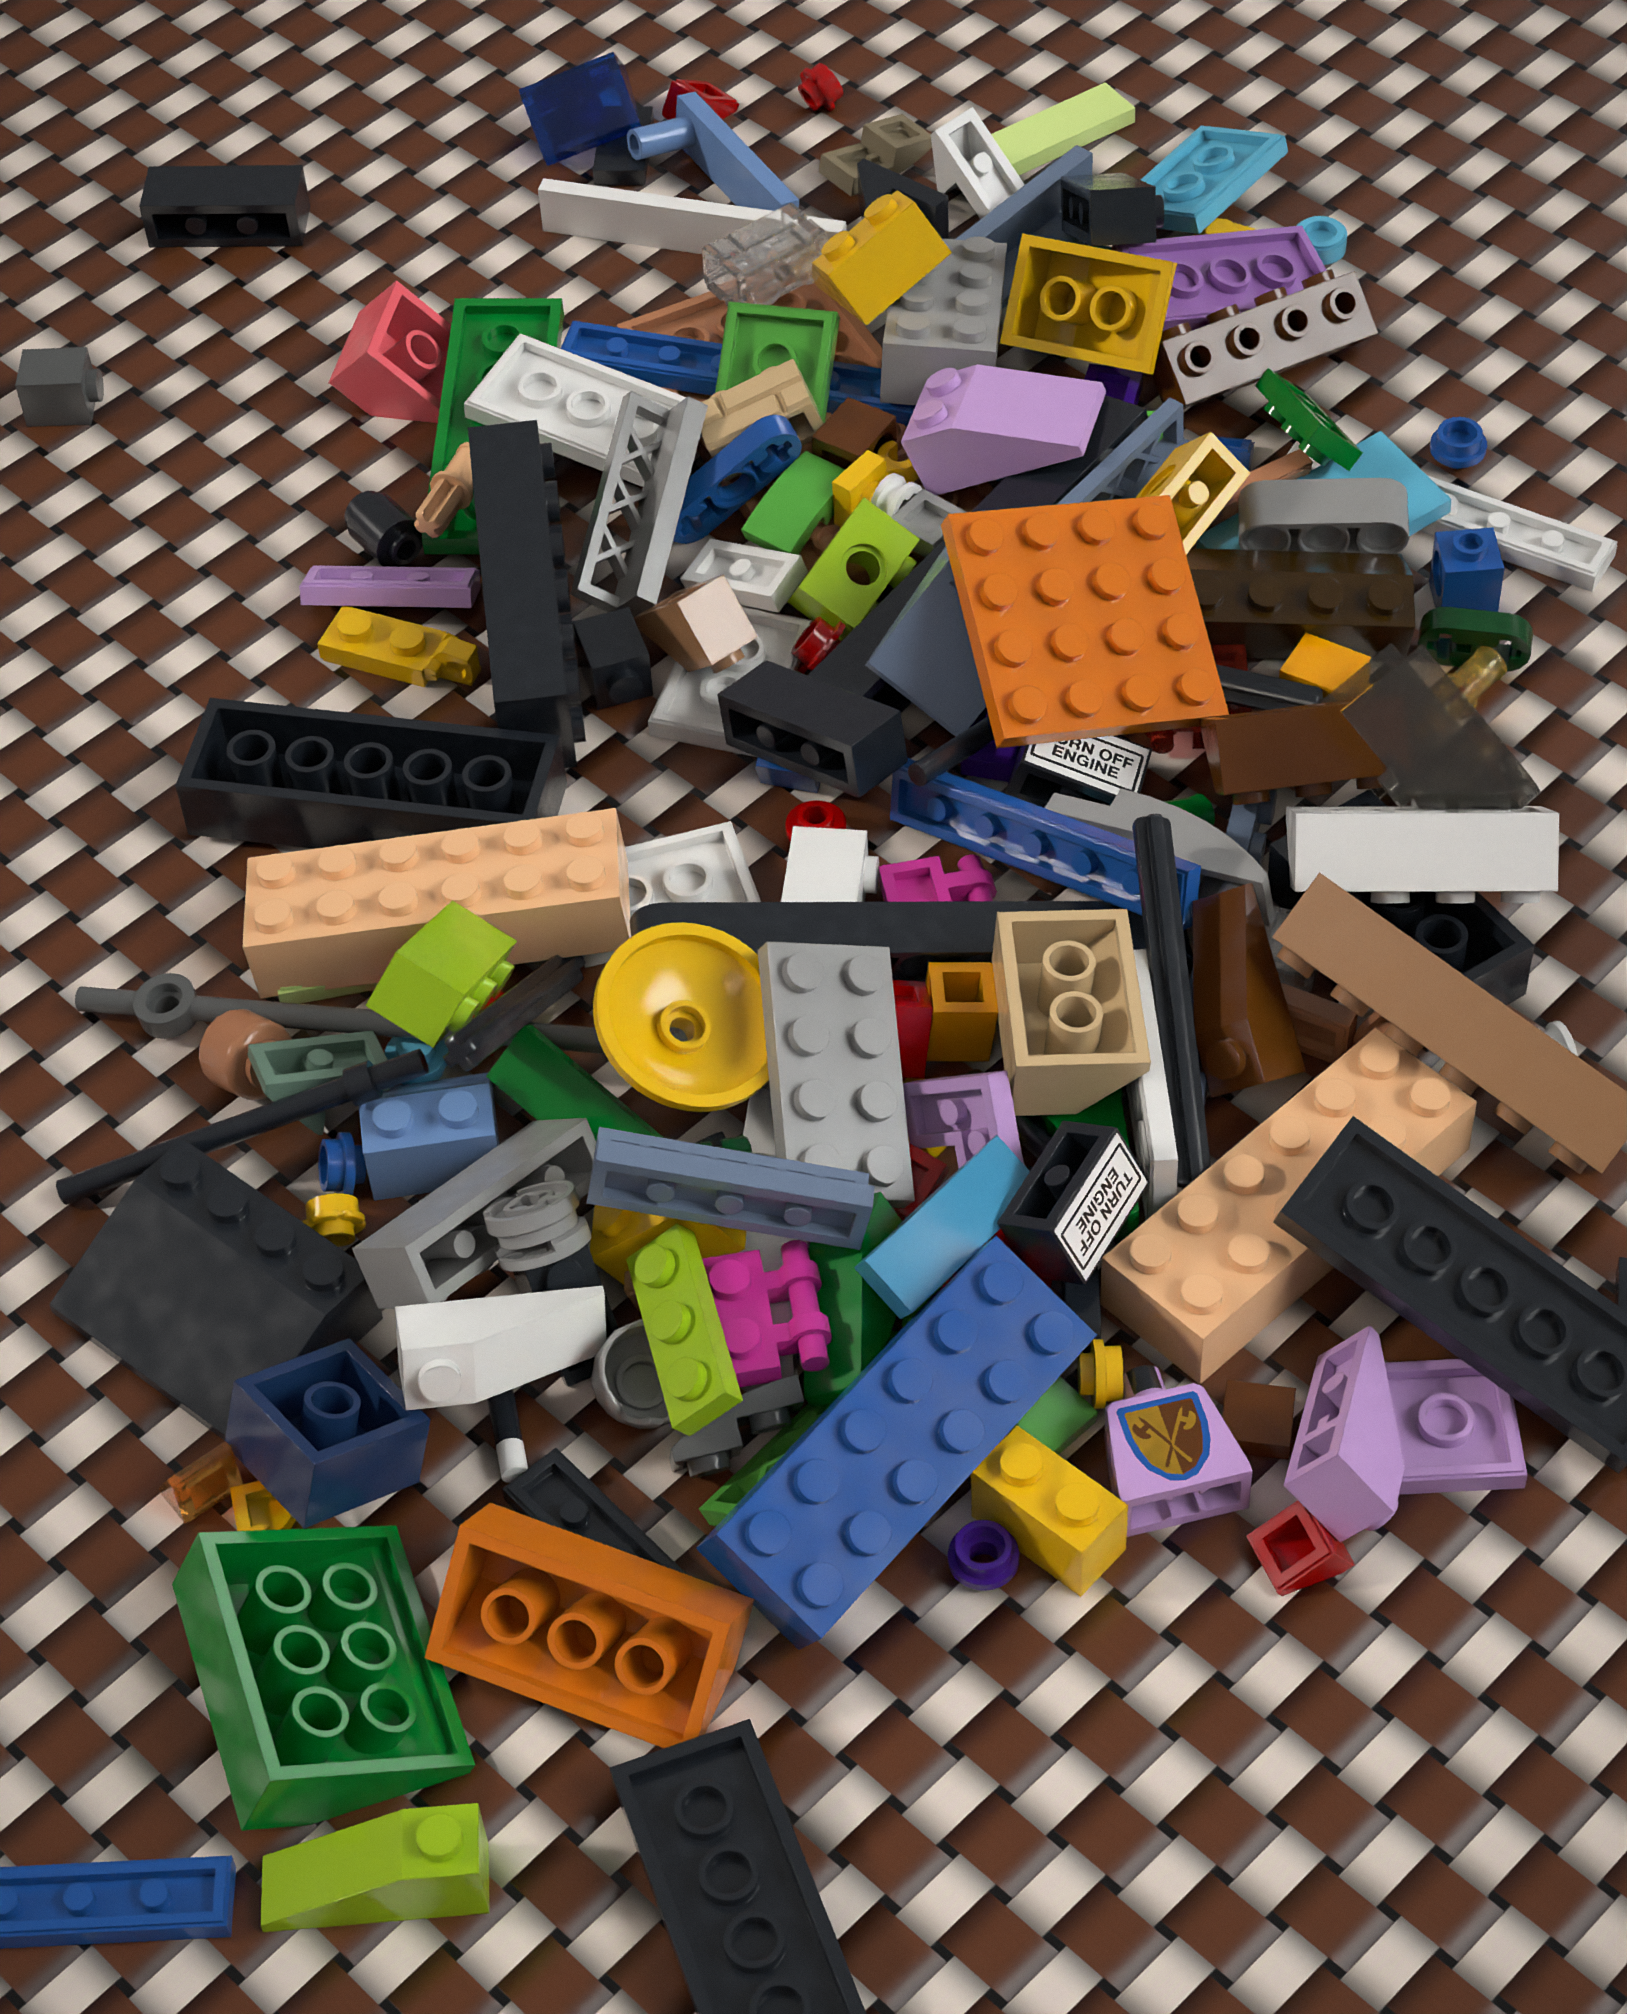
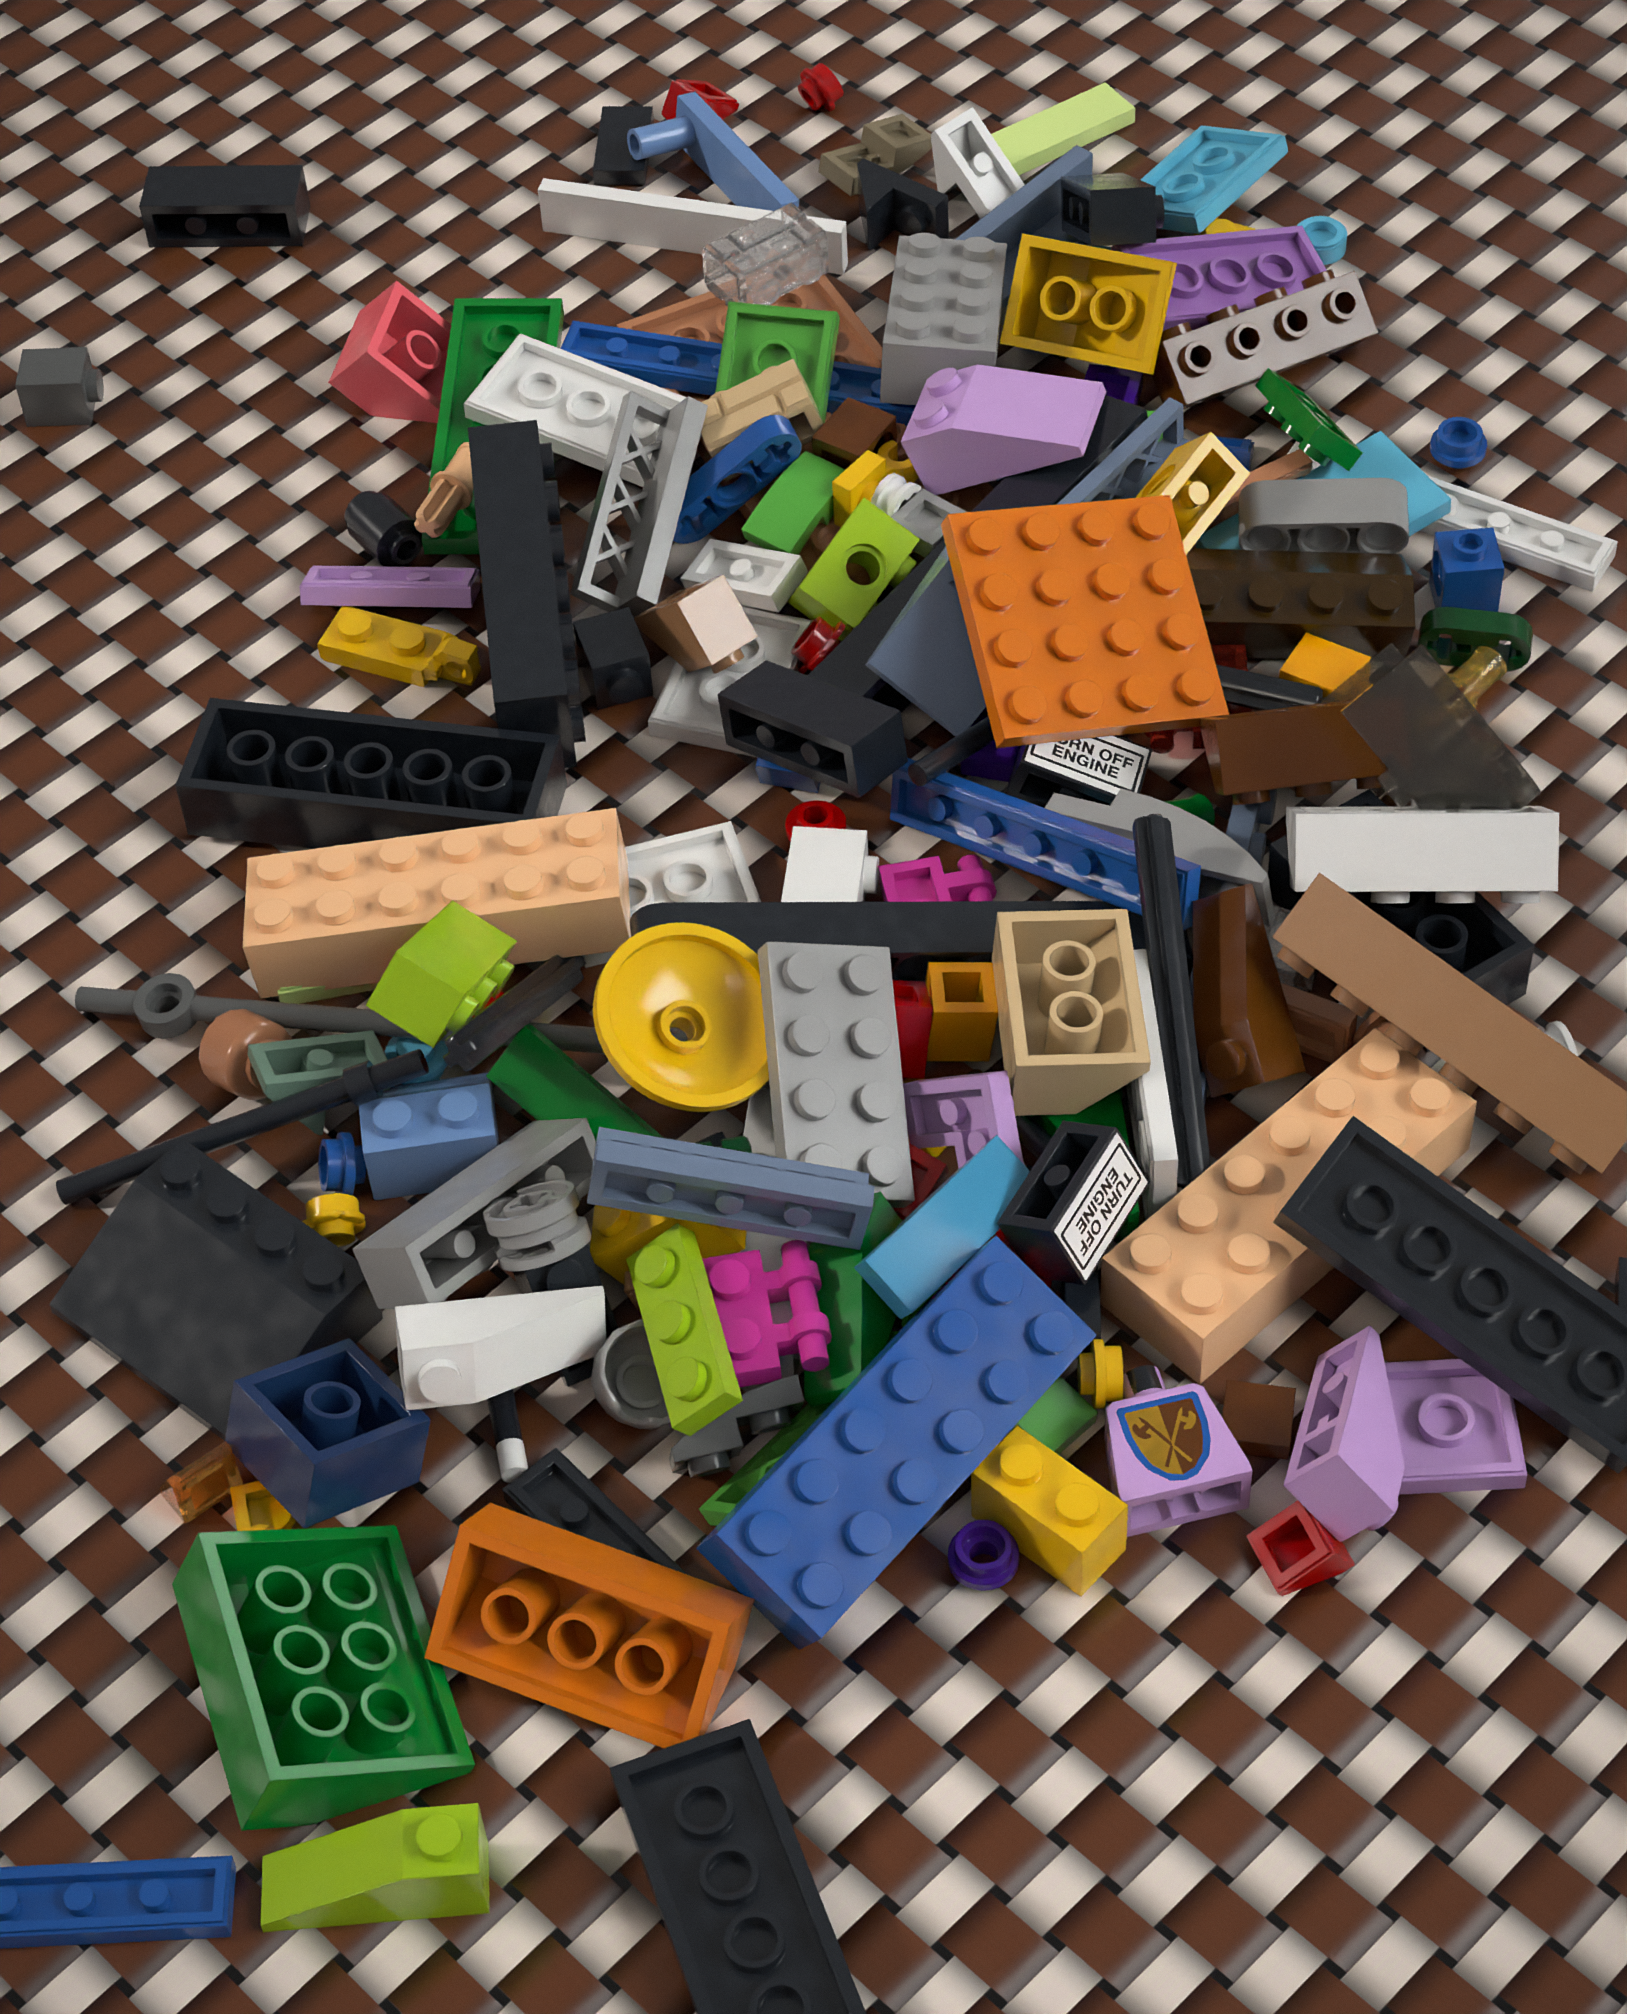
clear blue slope [519,52,642,166] -> none
yellow slope [812,190,952,326] -> none

